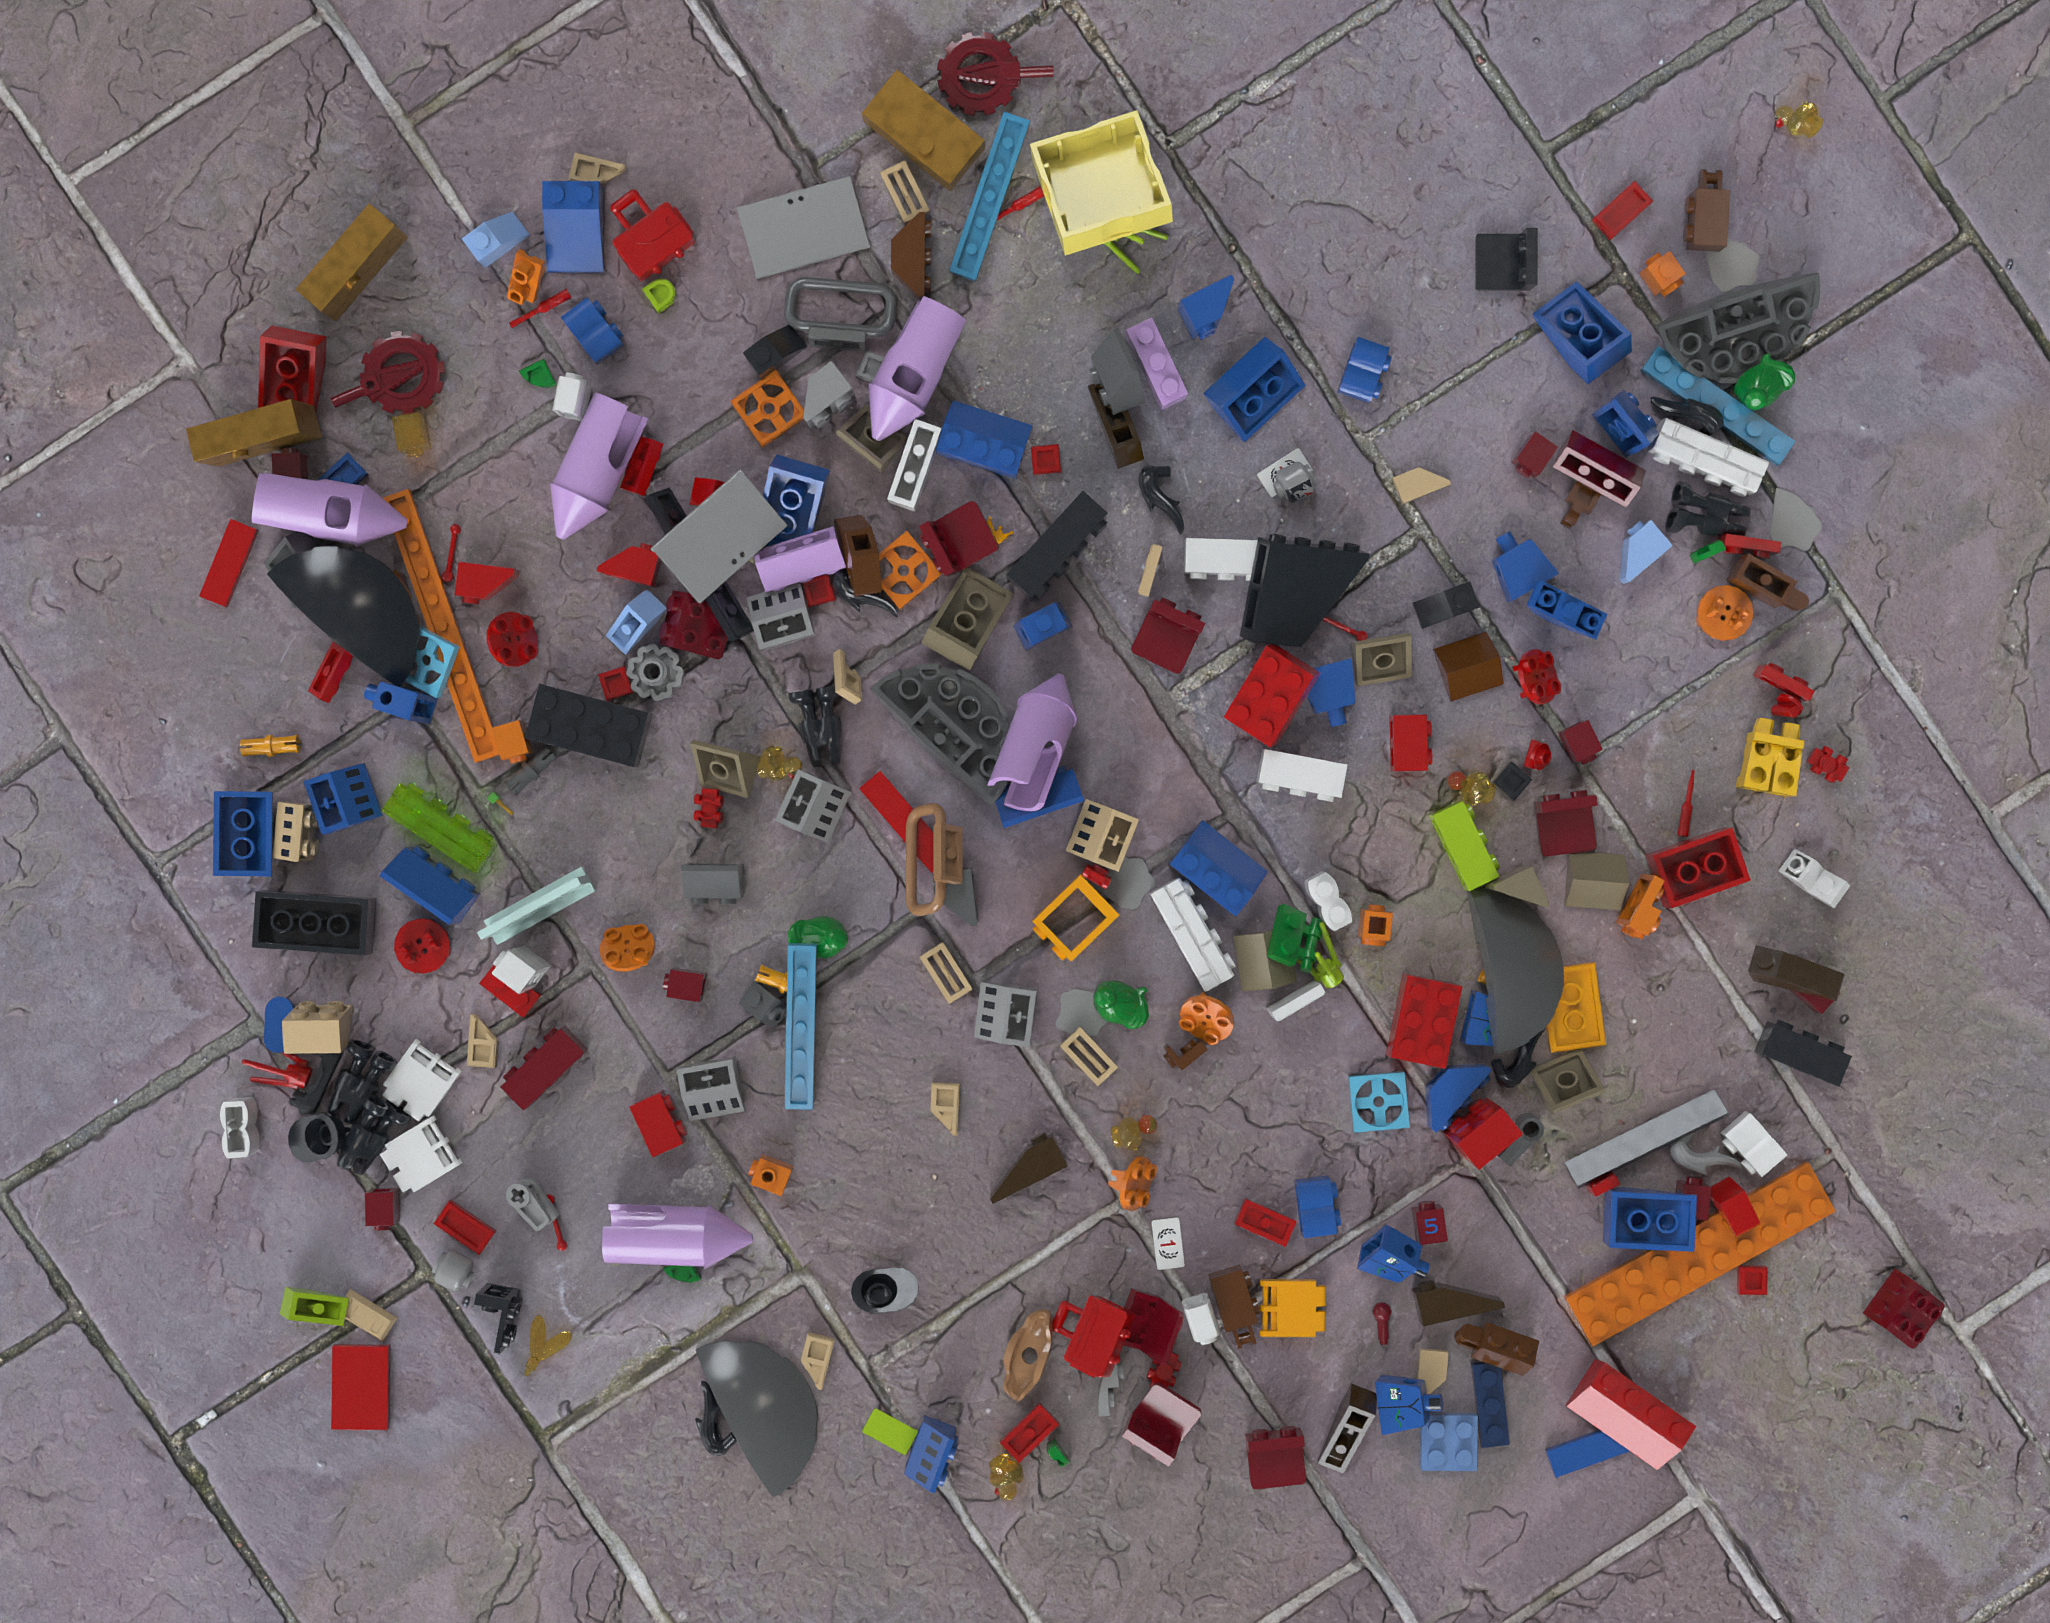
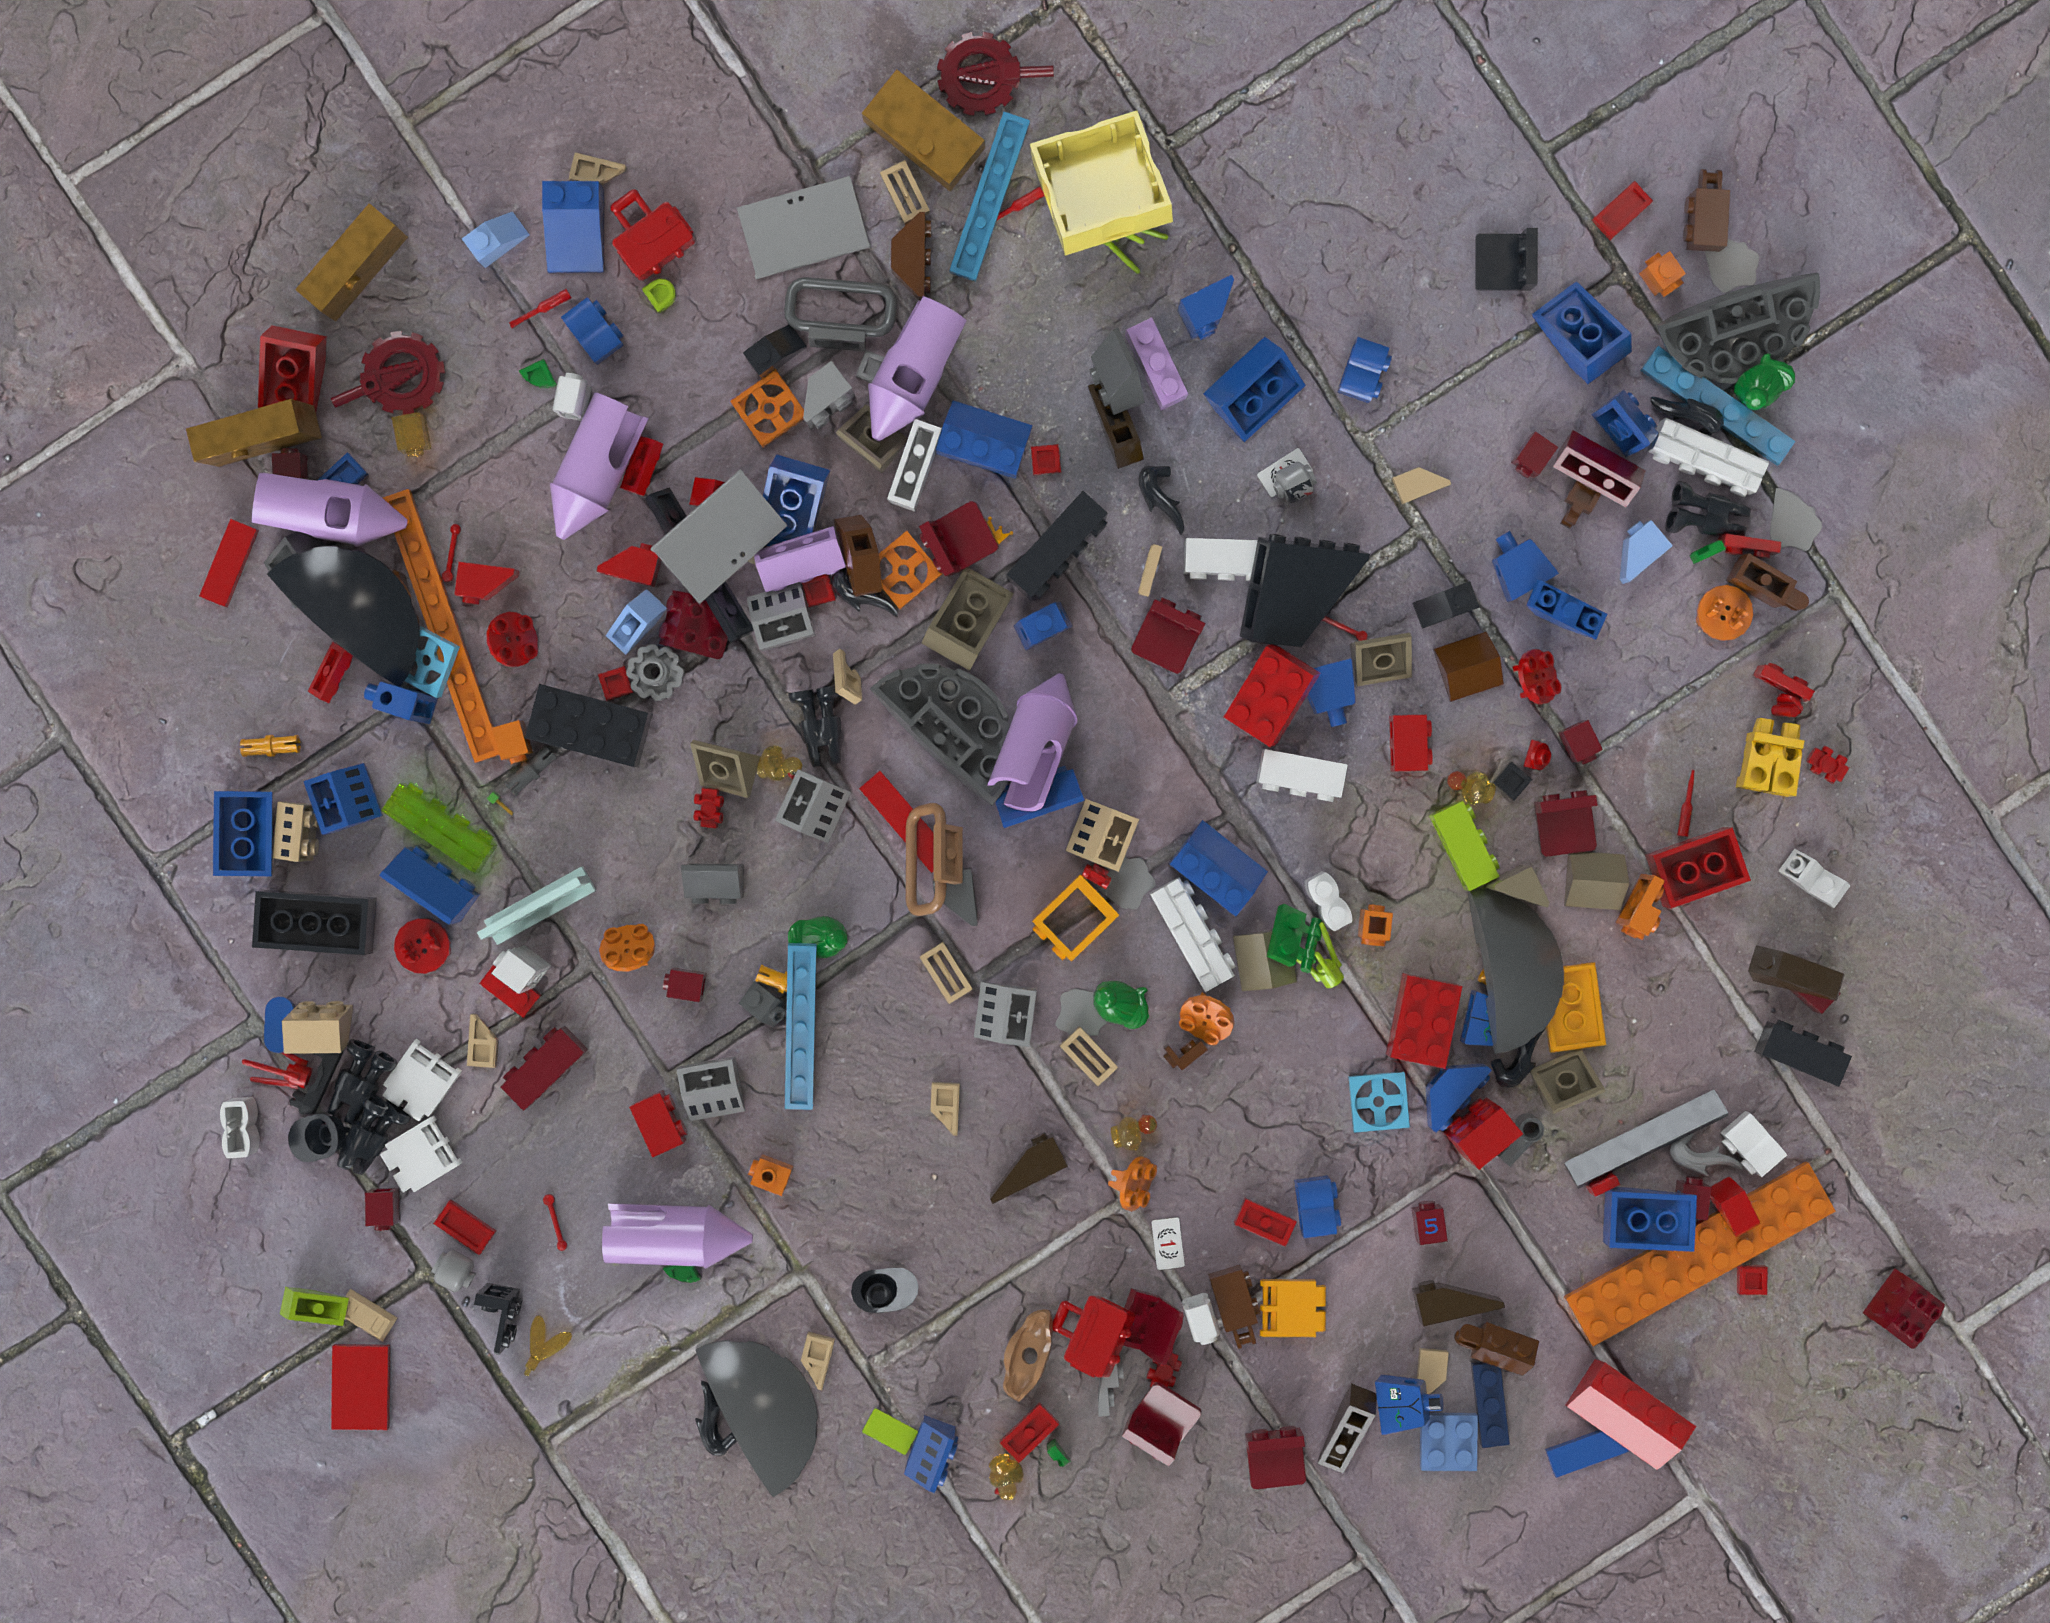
light grey piece [506,1177,559,1231] -> none
orange hips [507,249,545,305] -> none
white tile [1266,980,1326,1022] -> none
blue torso [1357,1225,1430,1283] -> none
dark red piece [1372,1302,1392,1345] -> none
clear yellow animal [1774,101,1823,138] -> none

